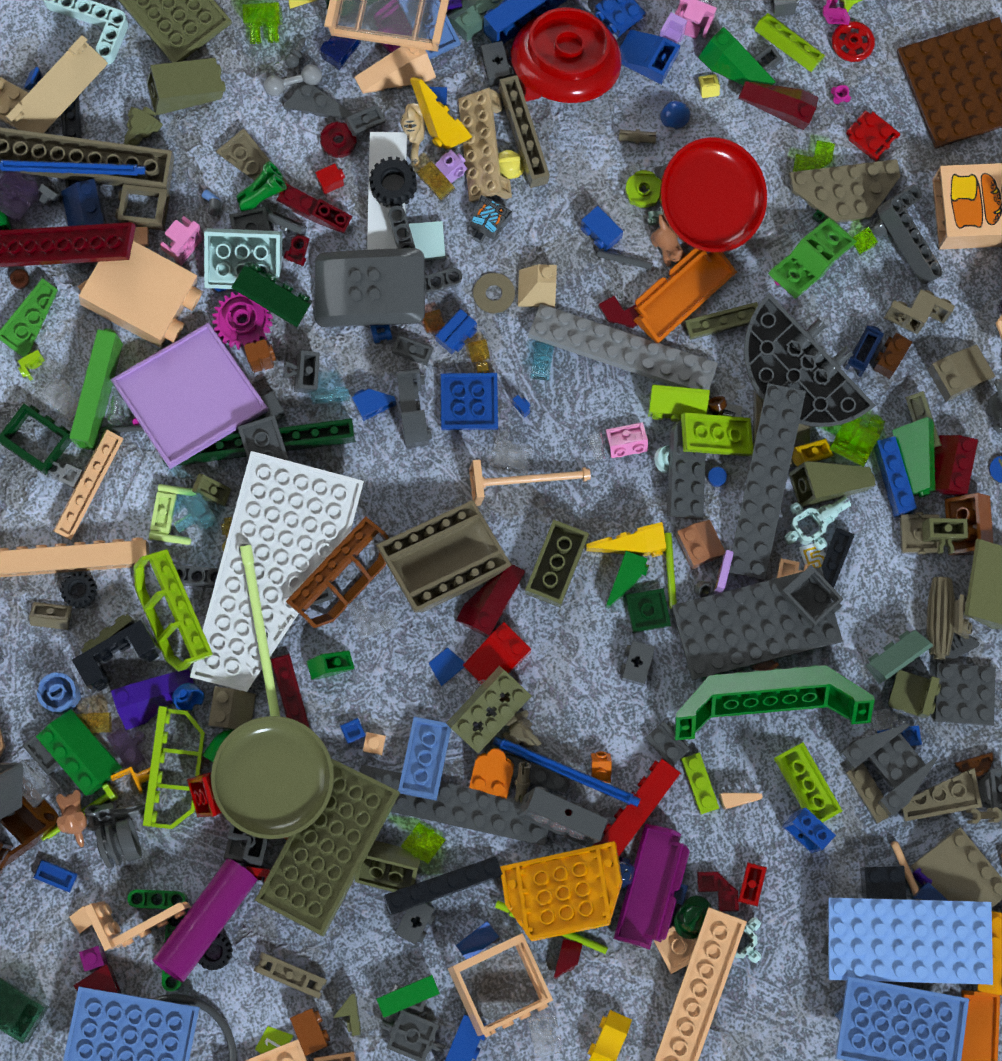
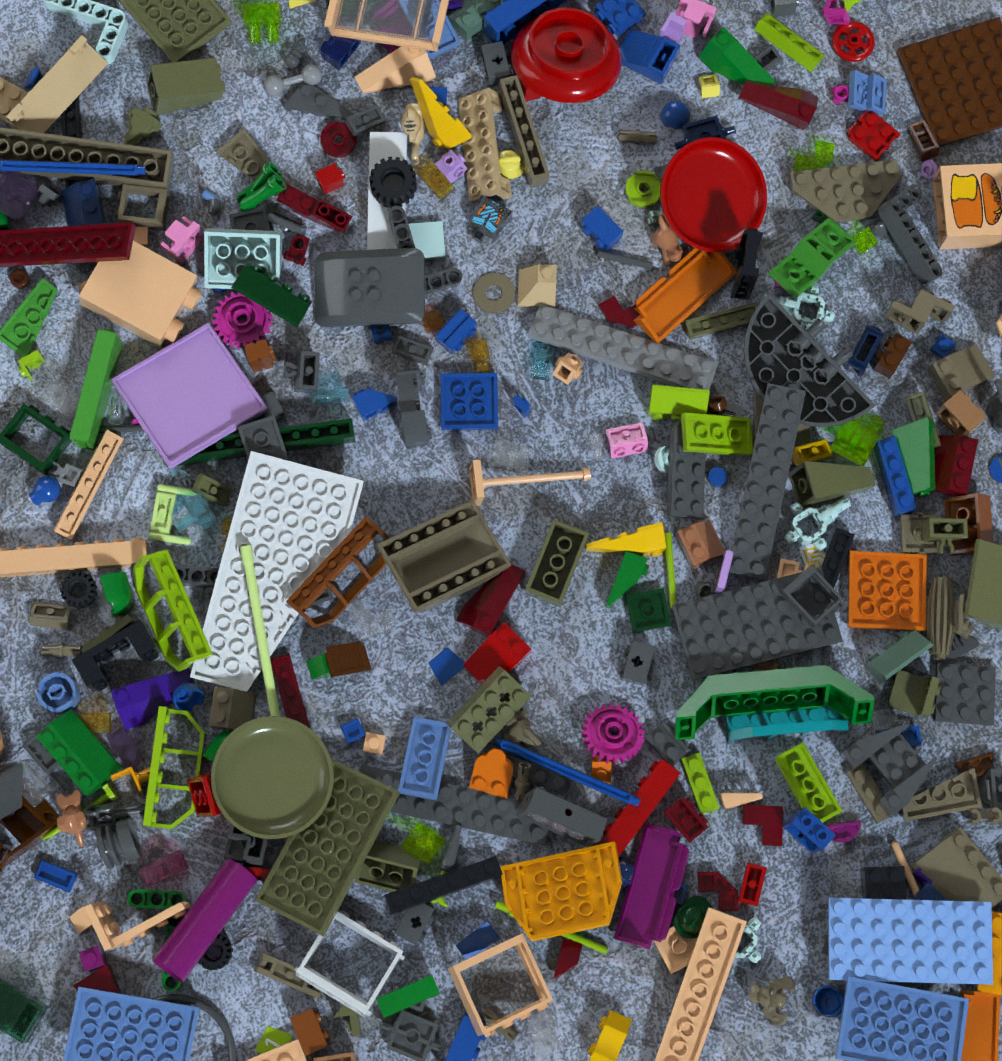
none -> blue piece [29,476,61,505]
none -> dark tan pin [41,643,82,658]
none -> green brick [100,572,135,619]
none -> clear pink slope [138,849,189,888]
none -> white window [294,910,405,1018]
none -> reddish brown window [324,641,371,678]
none -> dark grey piece [425,824,463,907]
none -> dark tan pin [480,1007,519,1043]
none -> light nougat brick [552,352,584,385]
none -> dark pink gear [581,703,645,765]
none -> dark red bracket [664,797,709,843]
none -> dark blue plate [674,115,736,150]
none -> teal plate [725,707,849,743]
none -> black fence [730,229,763,300]
none -> dark red tile [742,804,783,846]
none -> dark tan animal [748,975,796,1026]
none -> light aqua piece [762,285,835,330]
none -> blue hair [813,985,844,1018]
none -> magenta tile [825,820,861,843]
none -> orange plate [847,551,927,632]
none -> medium blue slope [848,70,887,114]
none -> reddish brown slope [907,119,940,161]
none -> lavender plate [921,159,939,179]
none -> blue plate [929,334,956,358]
none -> medium nougat brick [935,390,987,437]

